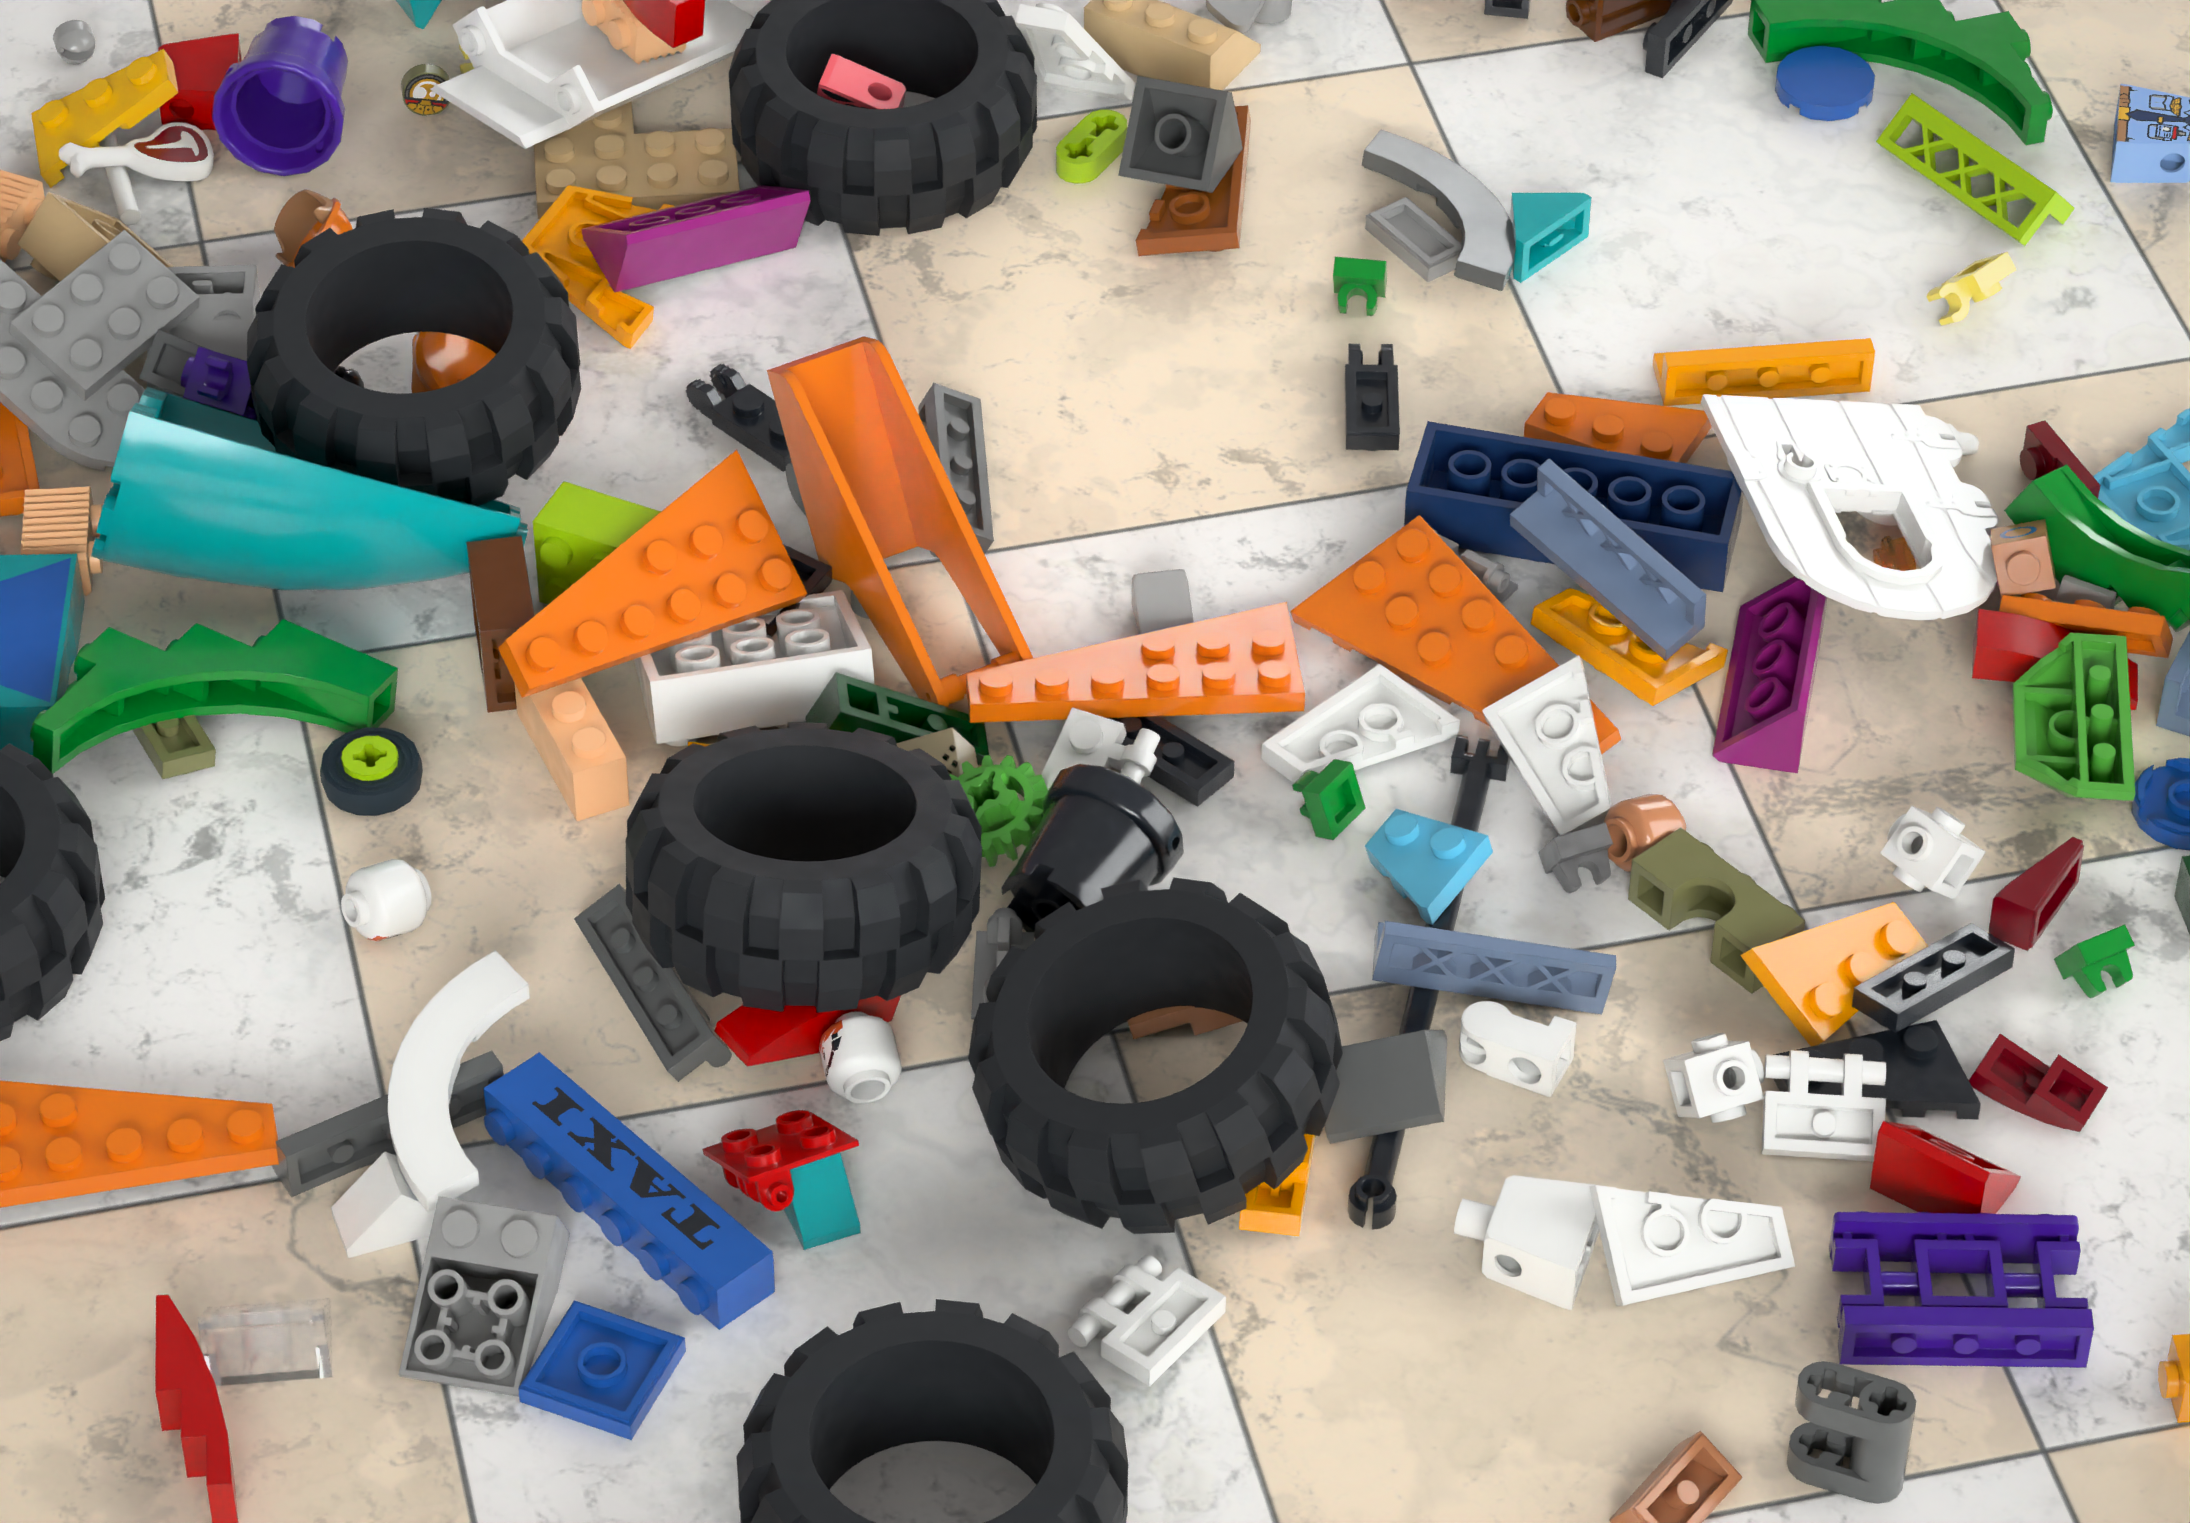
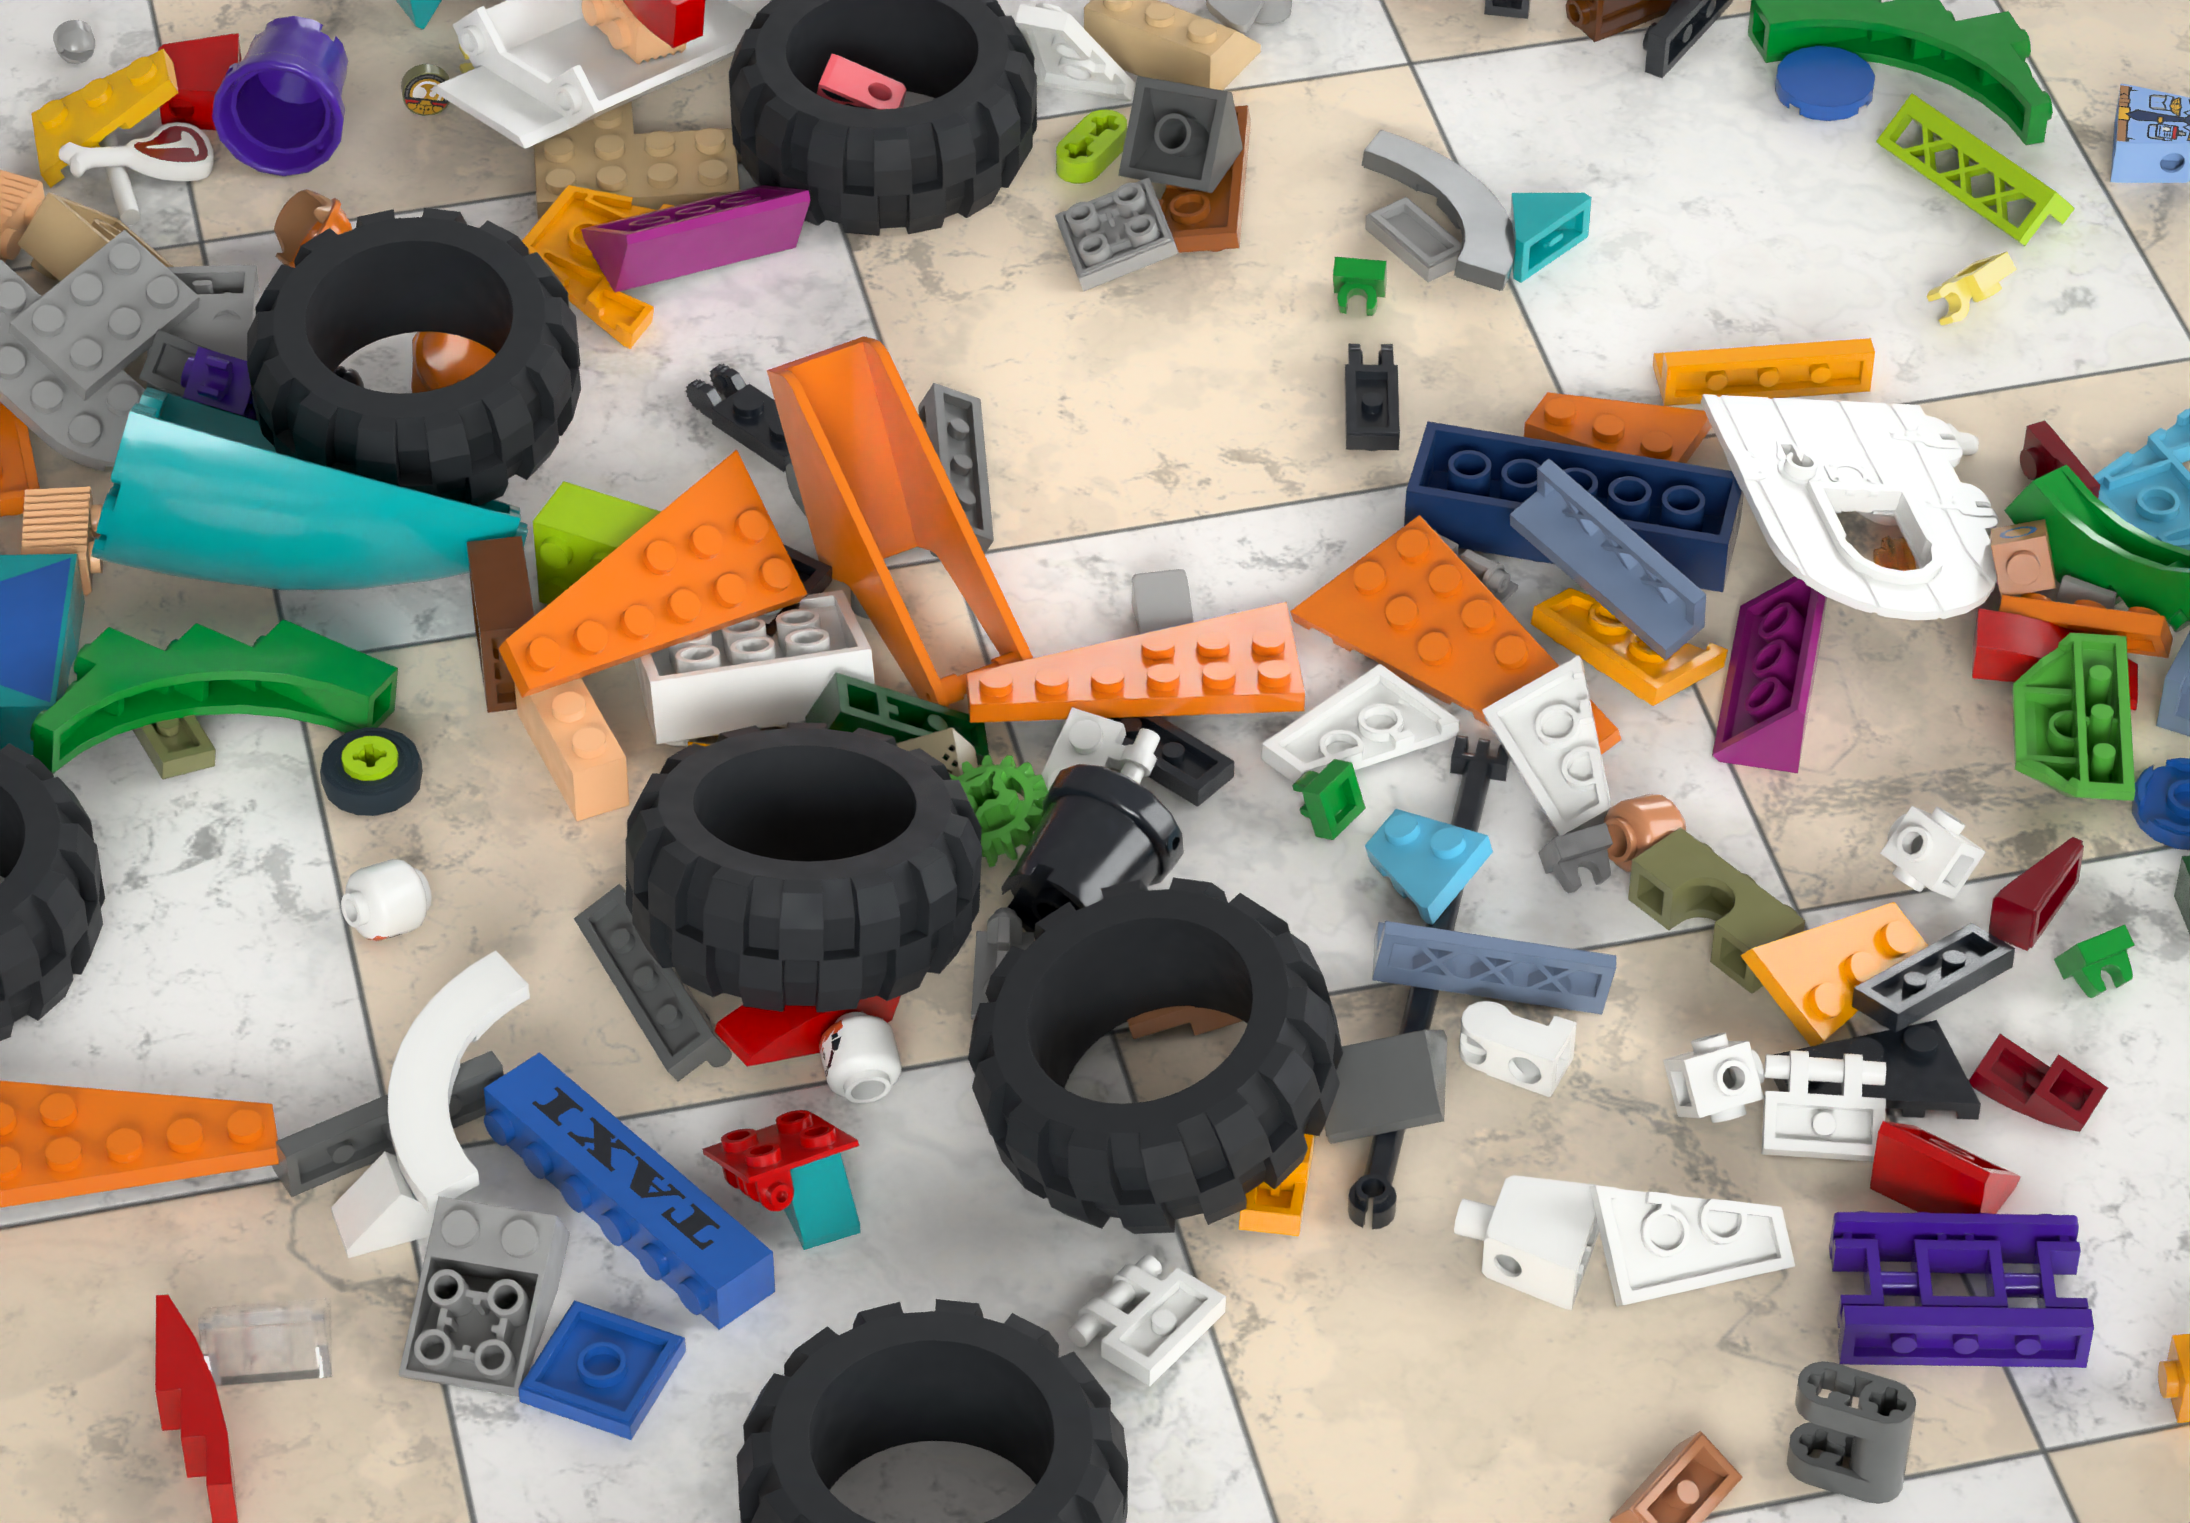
none -> light grey tile [1055,178,1179,291]

